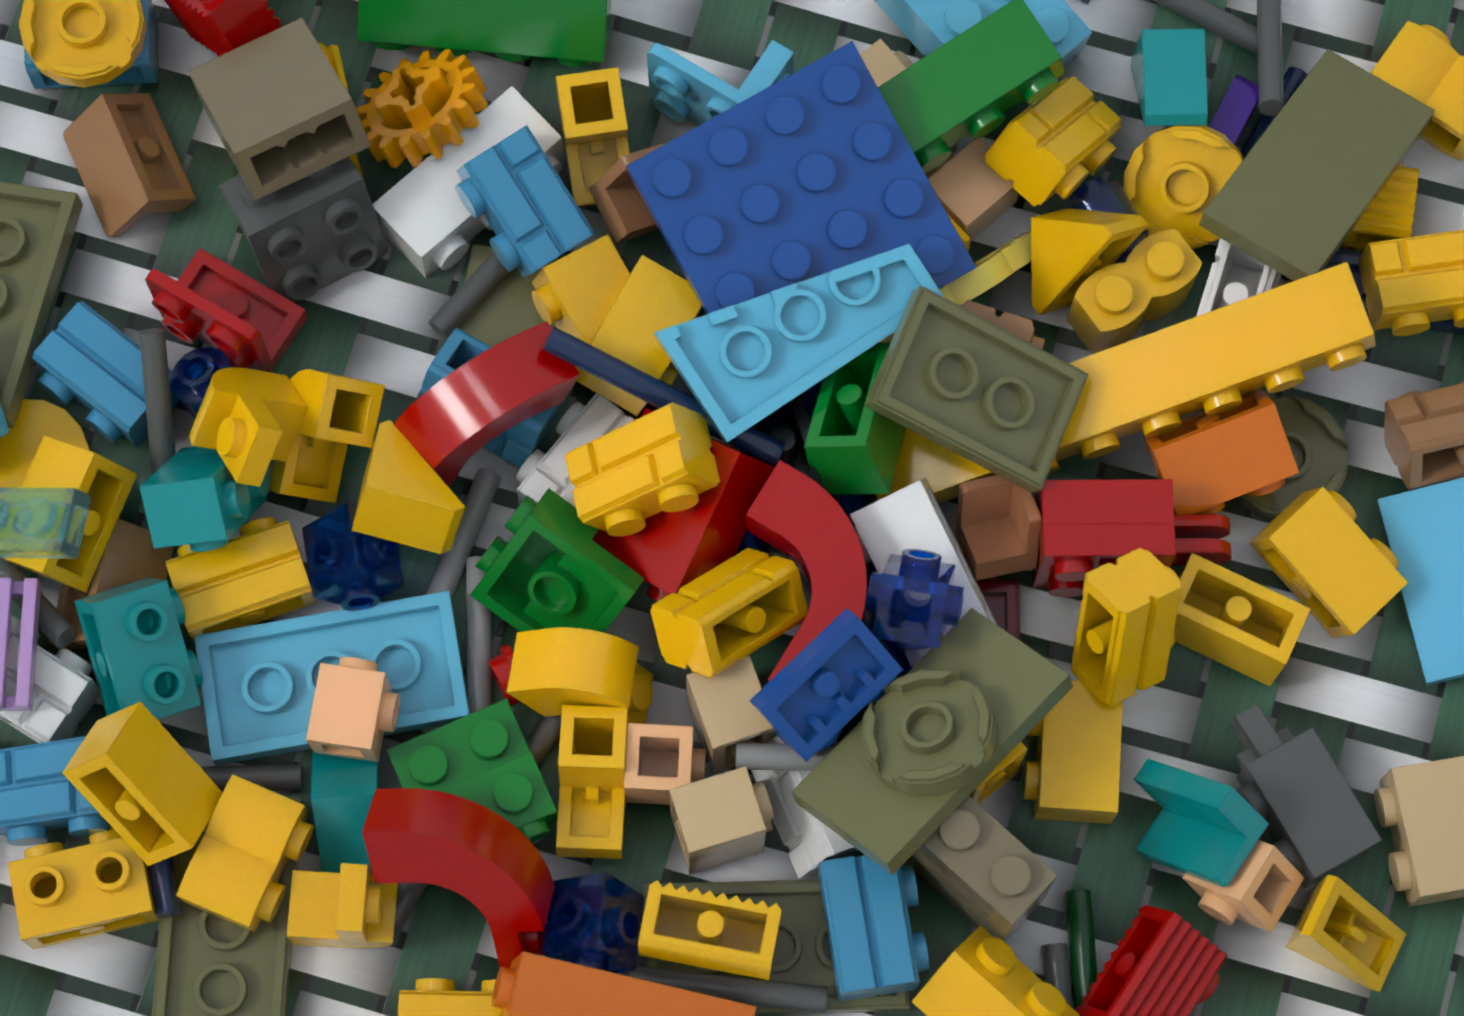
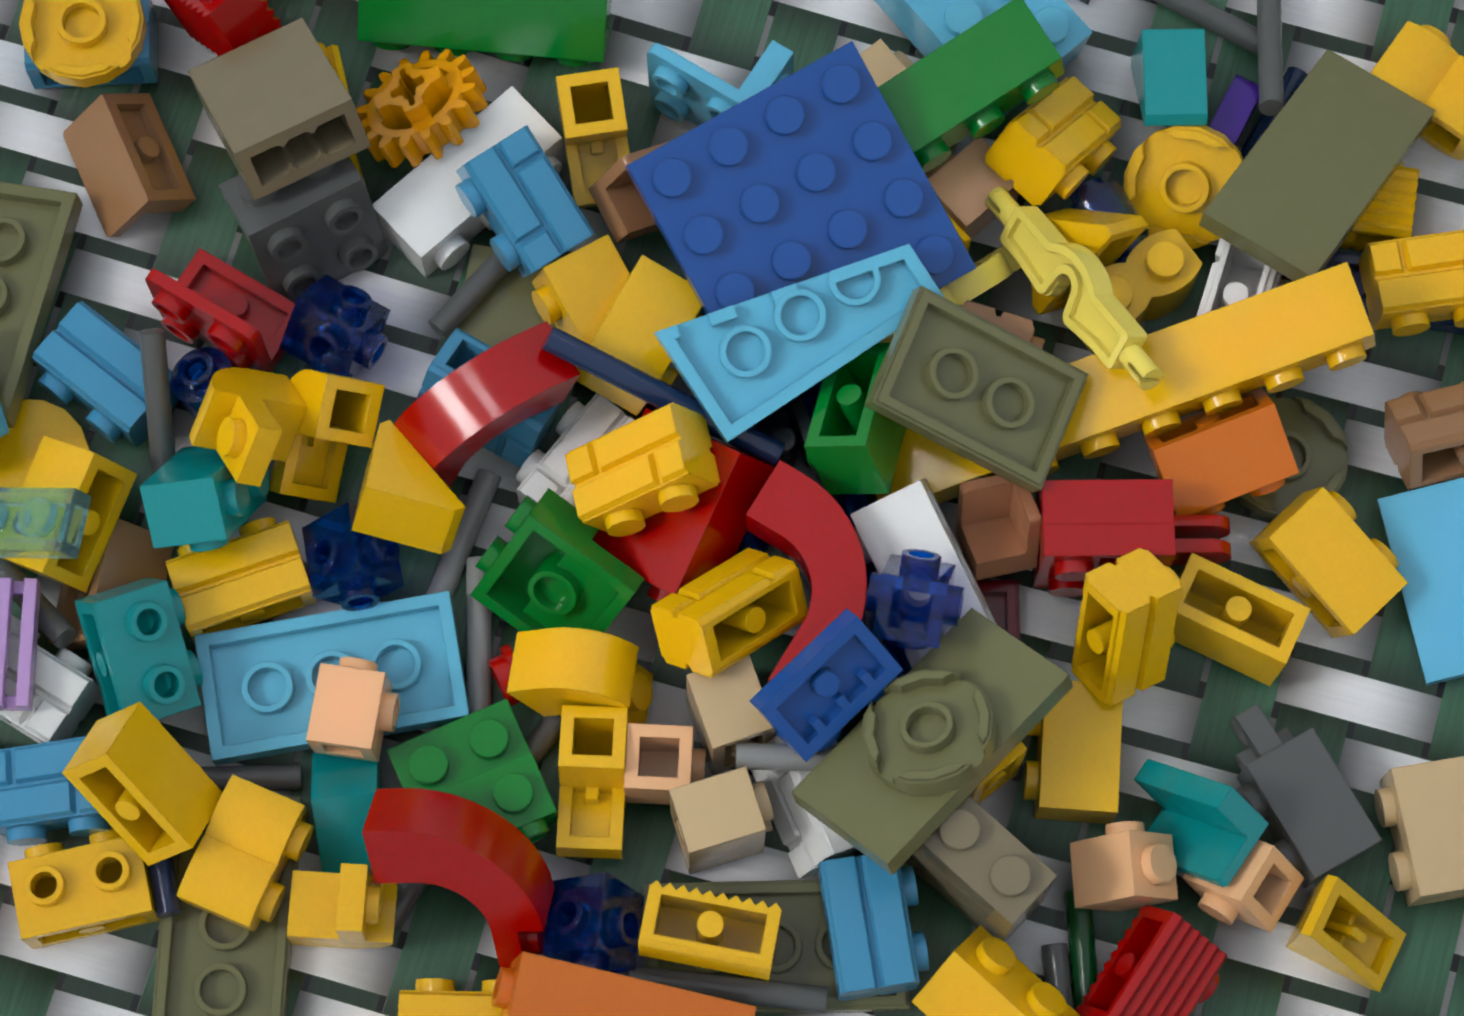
none -> clear blue brick [279,274,391,377]
none -> light yellow piece [985,187,1164,391]
none -> light nougat brick [1069,821,1178,912]

